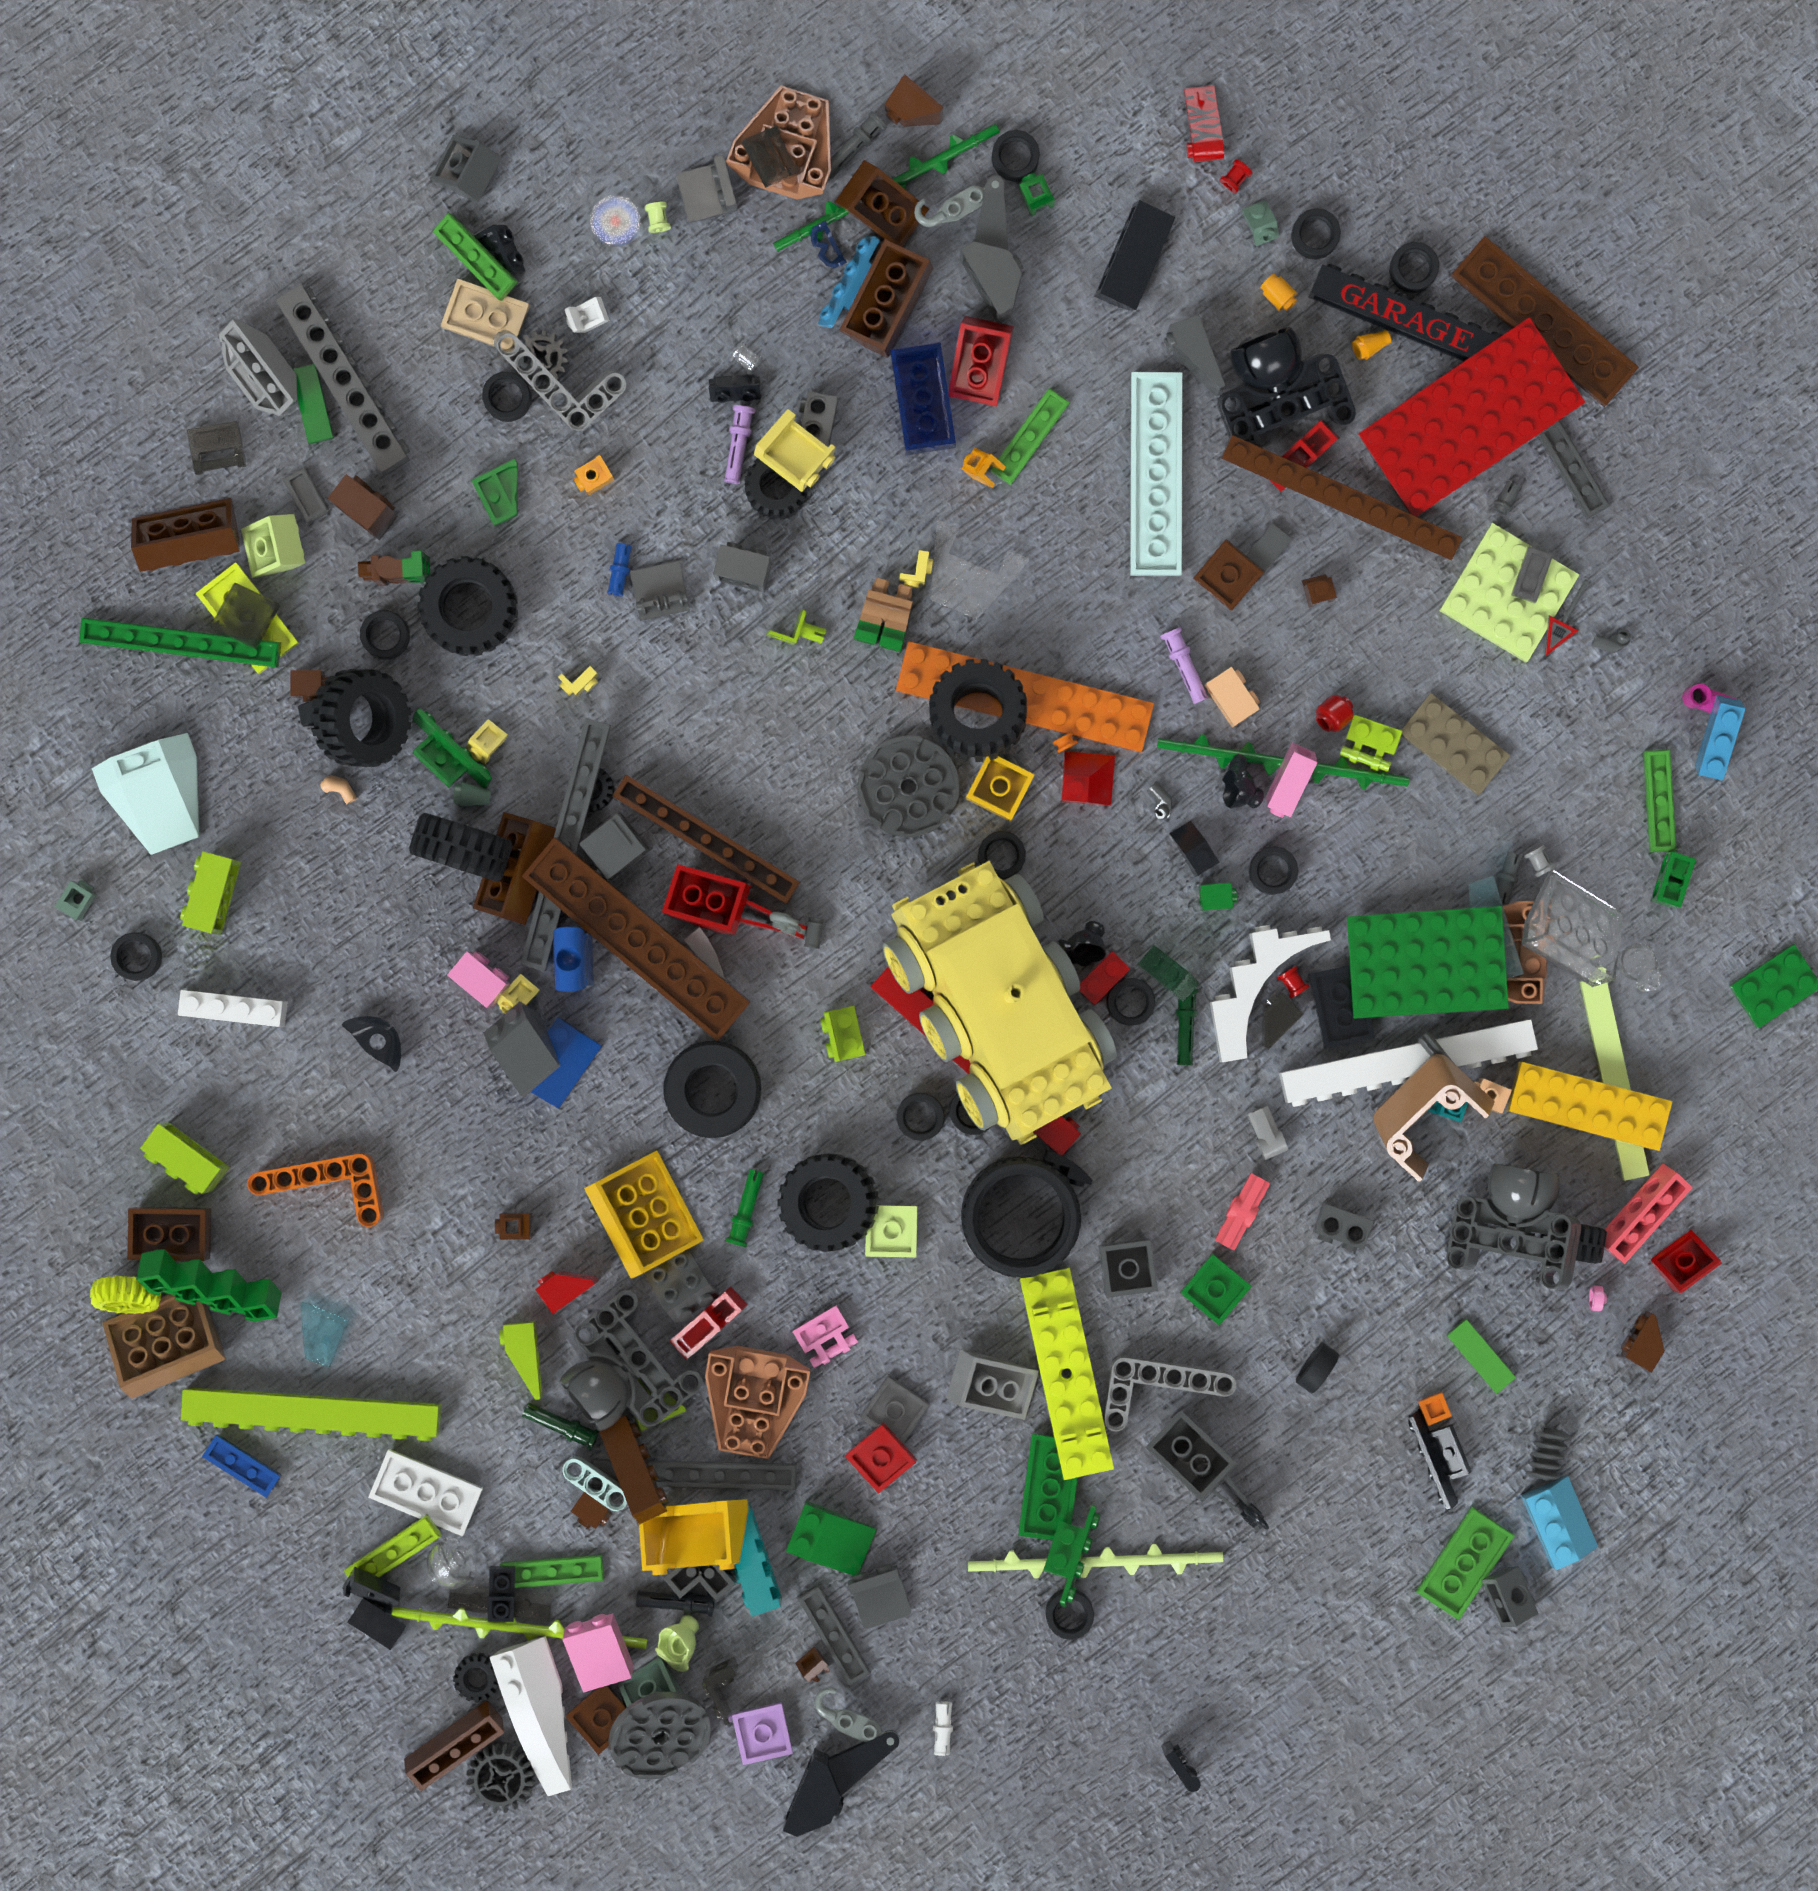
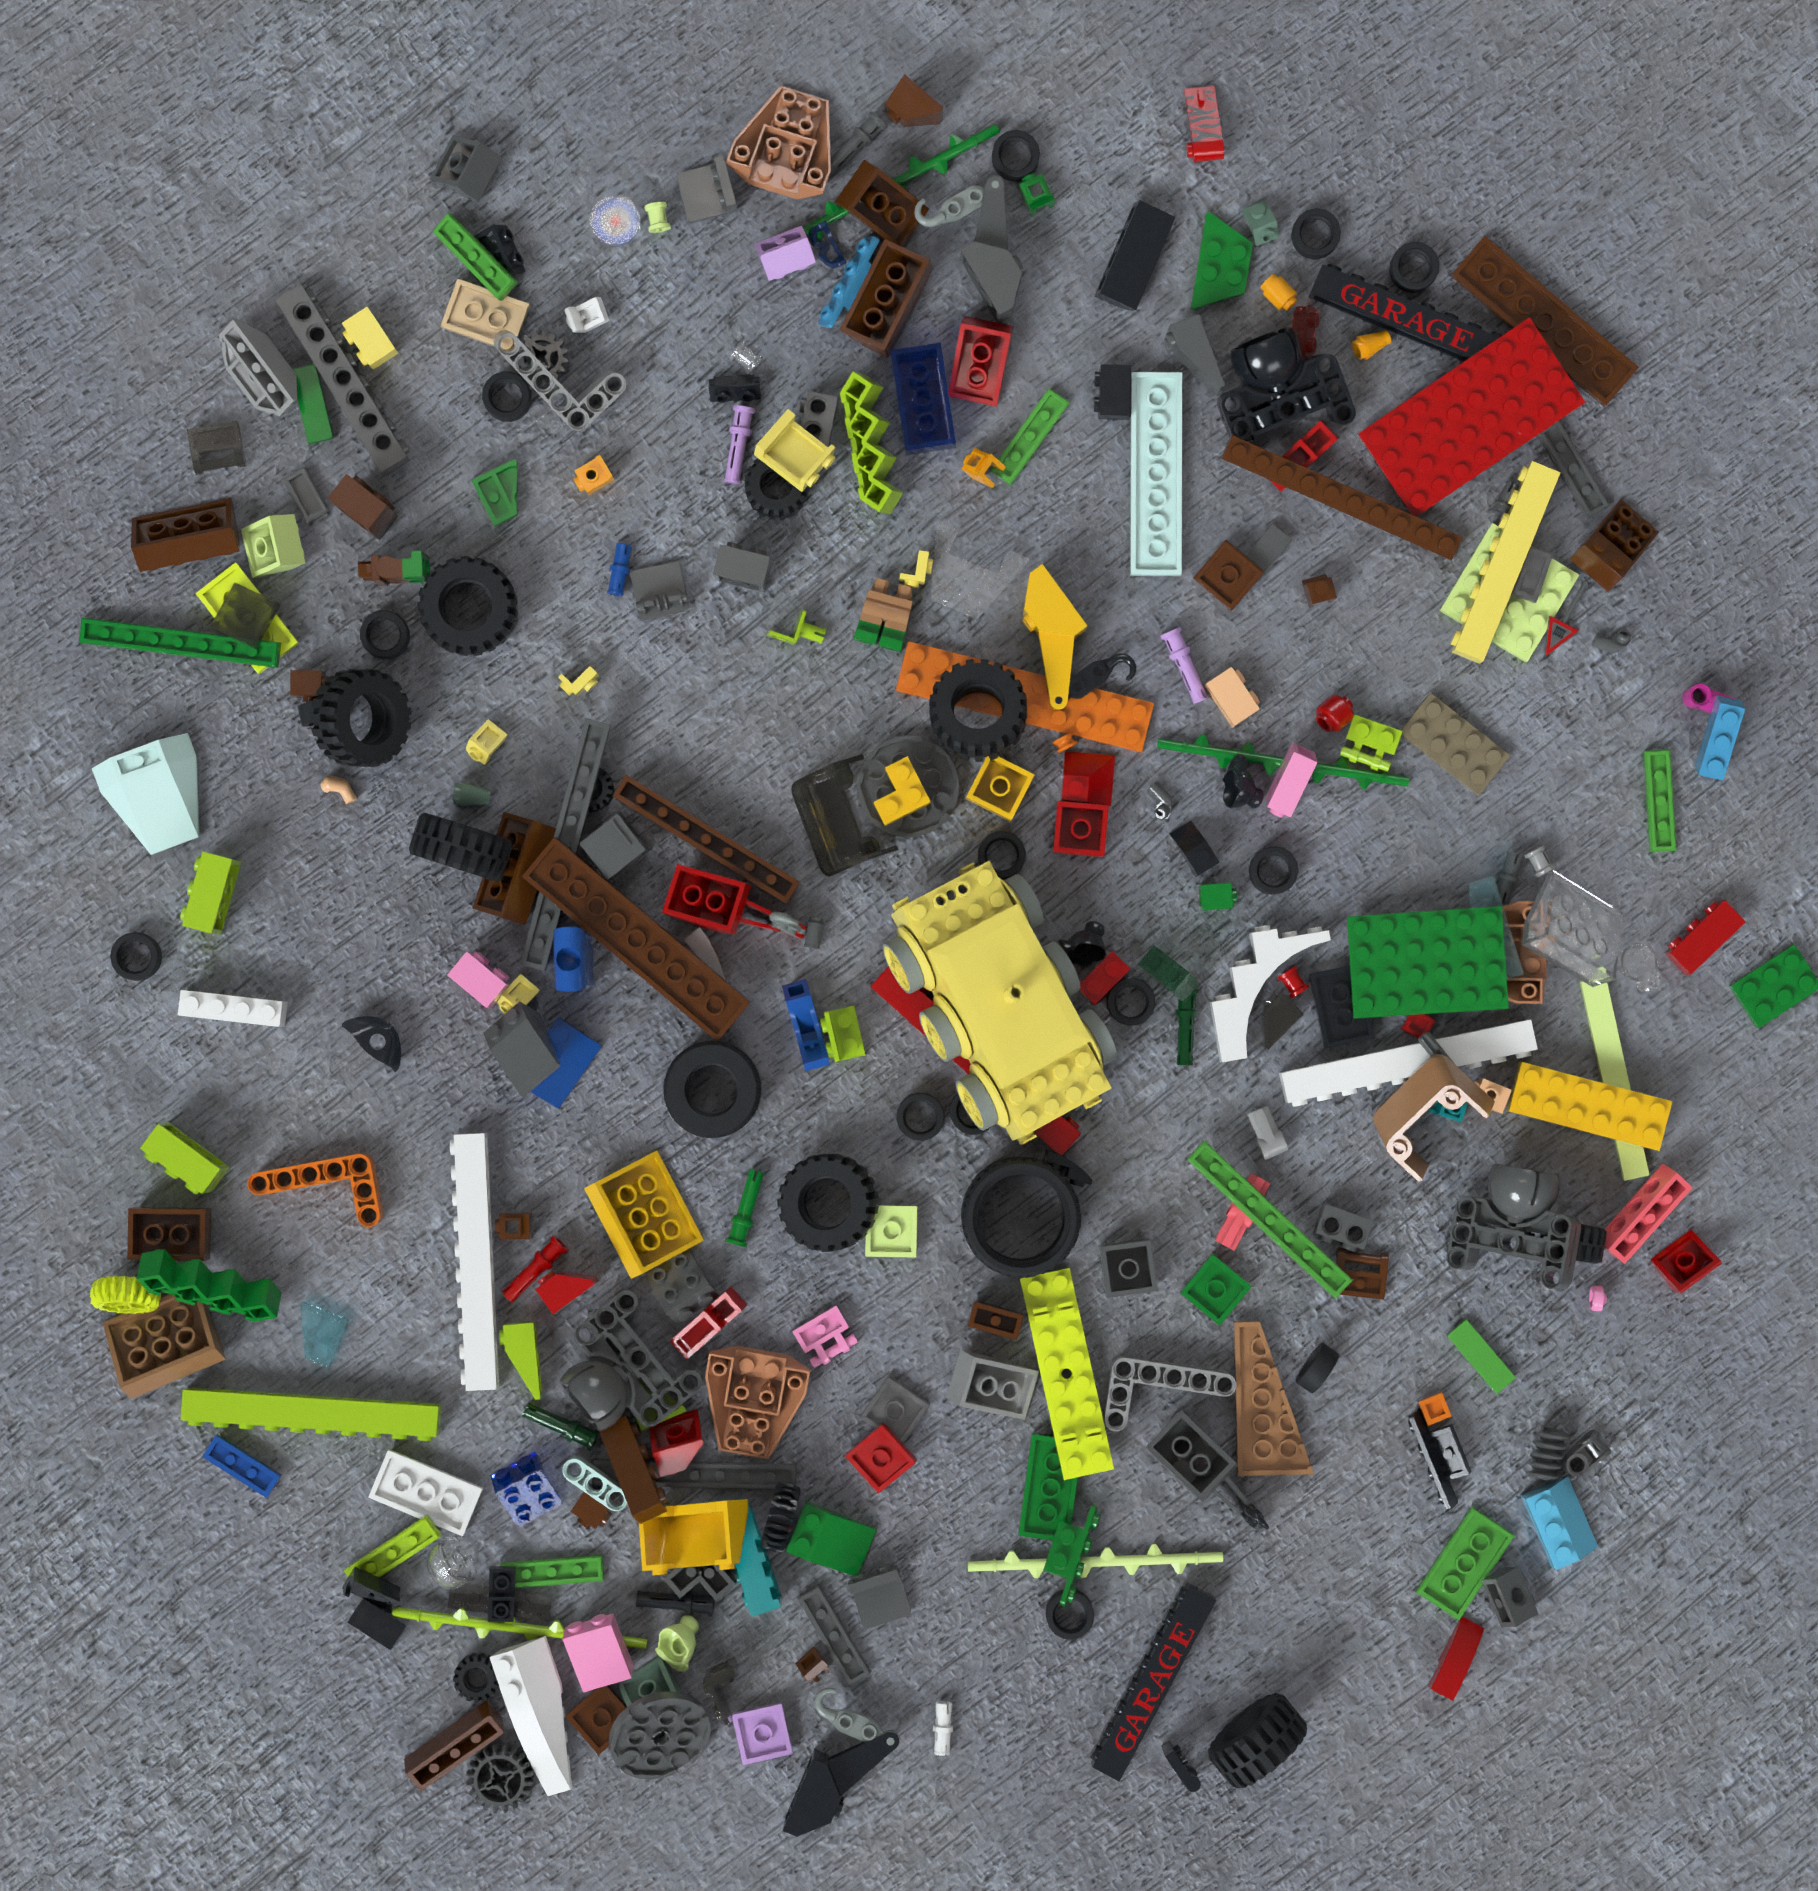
sand green brick [54,879,96,921] -> none
green bracket [412,708,492,789] -> none
clear smoke plate [742,126,802,188] -> none
red bush [1219,159,1253,194] -> none
reddish brown slope [1620,1311,1665,1373] -> none
green brick [1650,851,1696,909] -> none
none -> light yellow brick [342,307,399,370]
none -> white brick [450,1133,499,1391]
none -> clear blue bracket [491,1452,562,1526]
none -> red pin [501,1235,569,1303]
none -> red slope [649,1409,703,1477]
none -> lavender brick [754,225,816,281]
none -> black gear [761,1482,801,1553]
none -> blue arch [782,979,830,1071]
none -> clear smoke windscreen [791,754,899,877]
none -> lime brick [840,371,903,514]
none -> yellow brick [873,756,931,826]
none -> reddish brown brick [967,1299,1024,1340]
none -> yellow slope [1022,564,1136,710]
none -> red brick [1052,801,1109,858]
none -> black brick [1089,1582,1217,1782]
none -> black brick [1094,364,1131,420]
none -> bright green tile [1186,1140,1353,1299]
none -> green wing [1190,212,1253,310]
none -> black tyre [1208,1693,1307,1788]
none -> medium nougat wing [1234,1321,1314,1476]
none -> clear red hinge [1292,305,1320,358]
none -> reddish brown plate [1336,1248,1389,1300]
none -> red tile [1400,1014,1436,1039]
none -> red slope [1427,1616,1485,1701]
none -> light yellow brick [1450,461,1561,664]
none -> flat silver piece [1561,1430,1612,1476]
none -> reddish brown slope [1570,499,1659,592]
none -> red brick [1665,900,1746,975]

